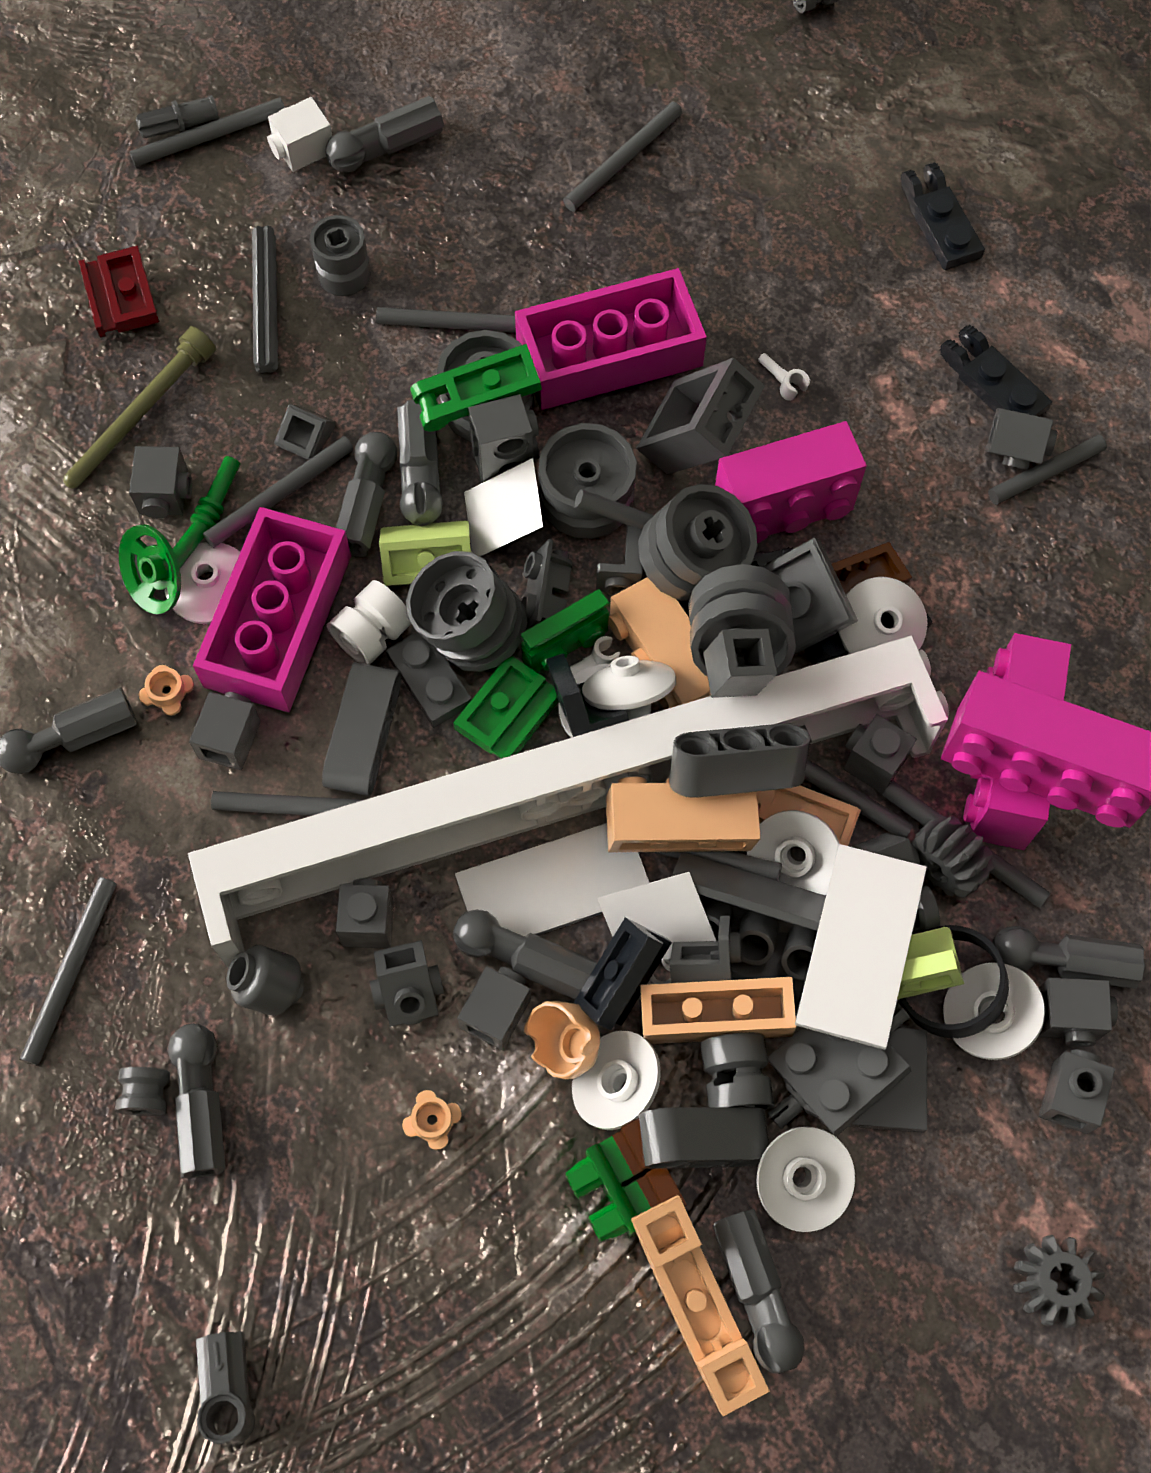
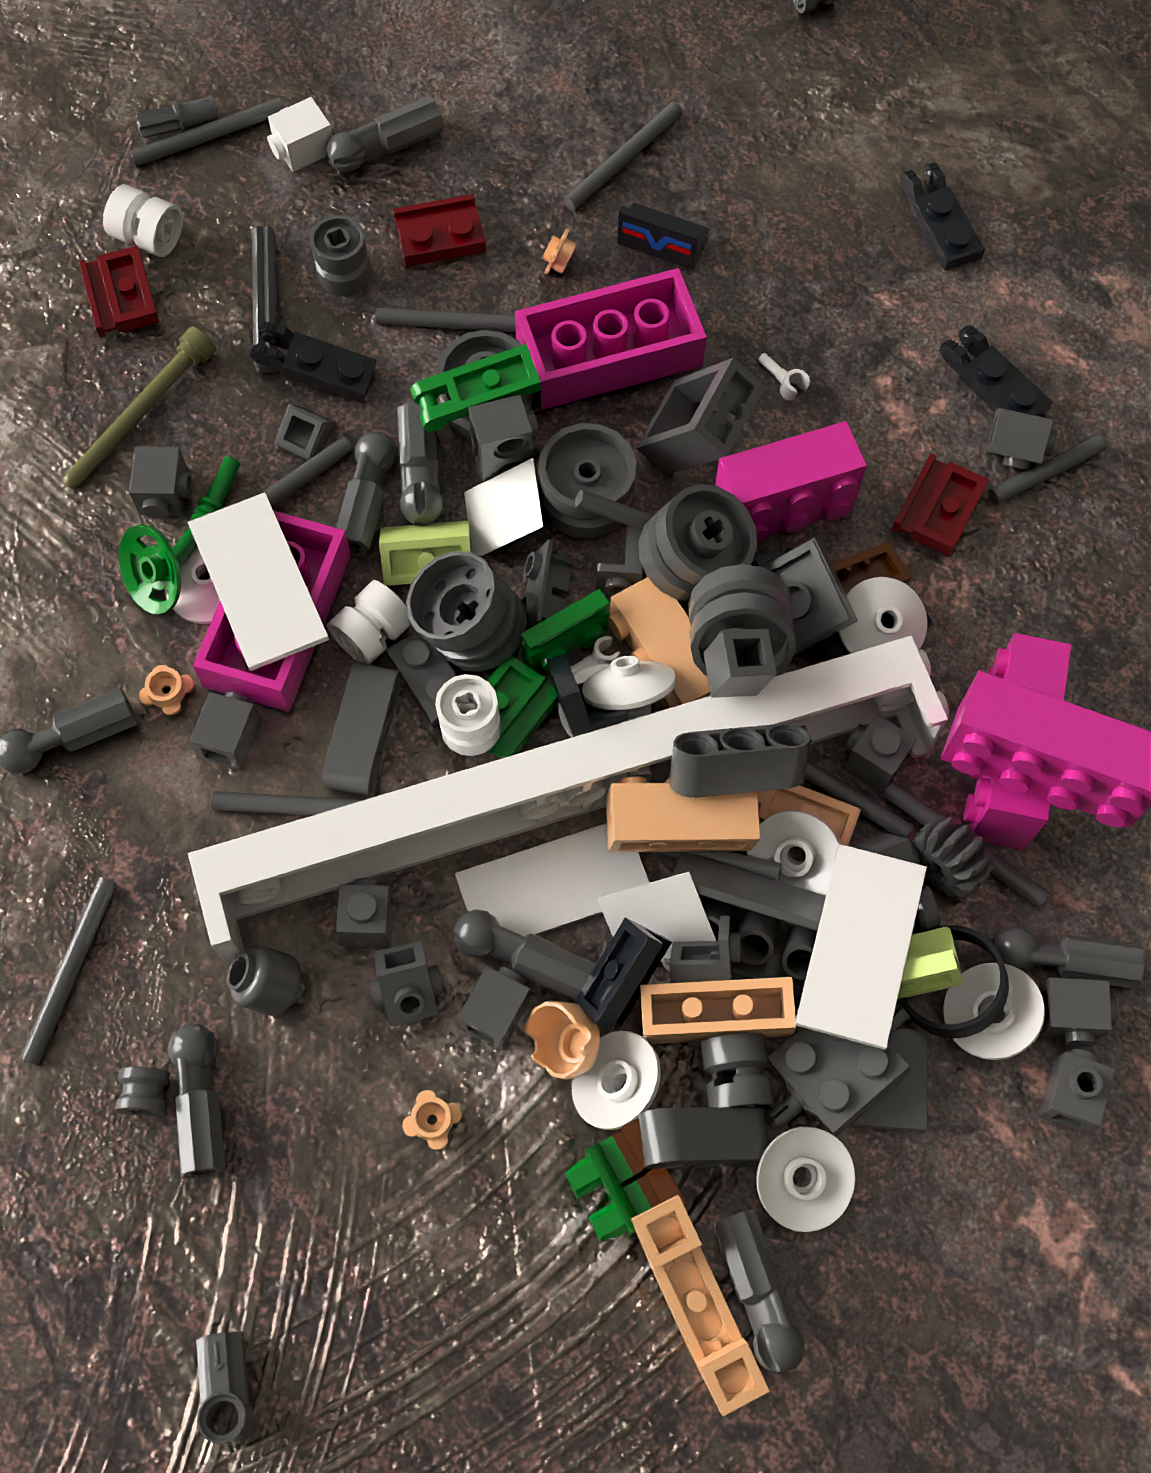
dark grey gear [1013,1235,1105,1328] -> none
none -> white wheel [103,184,183,257]
none -> white piece [188,493,329,671]
none -> black hinge [250,321,377,403]
none -> dark red plate [393,194,486,267]
none -> white wheel [435,674,501,756]
none -> light nougat plate [542,228,577,275]
none -> black panel [617,202,709,270]
none -> dark red plate [892,453,989,556]

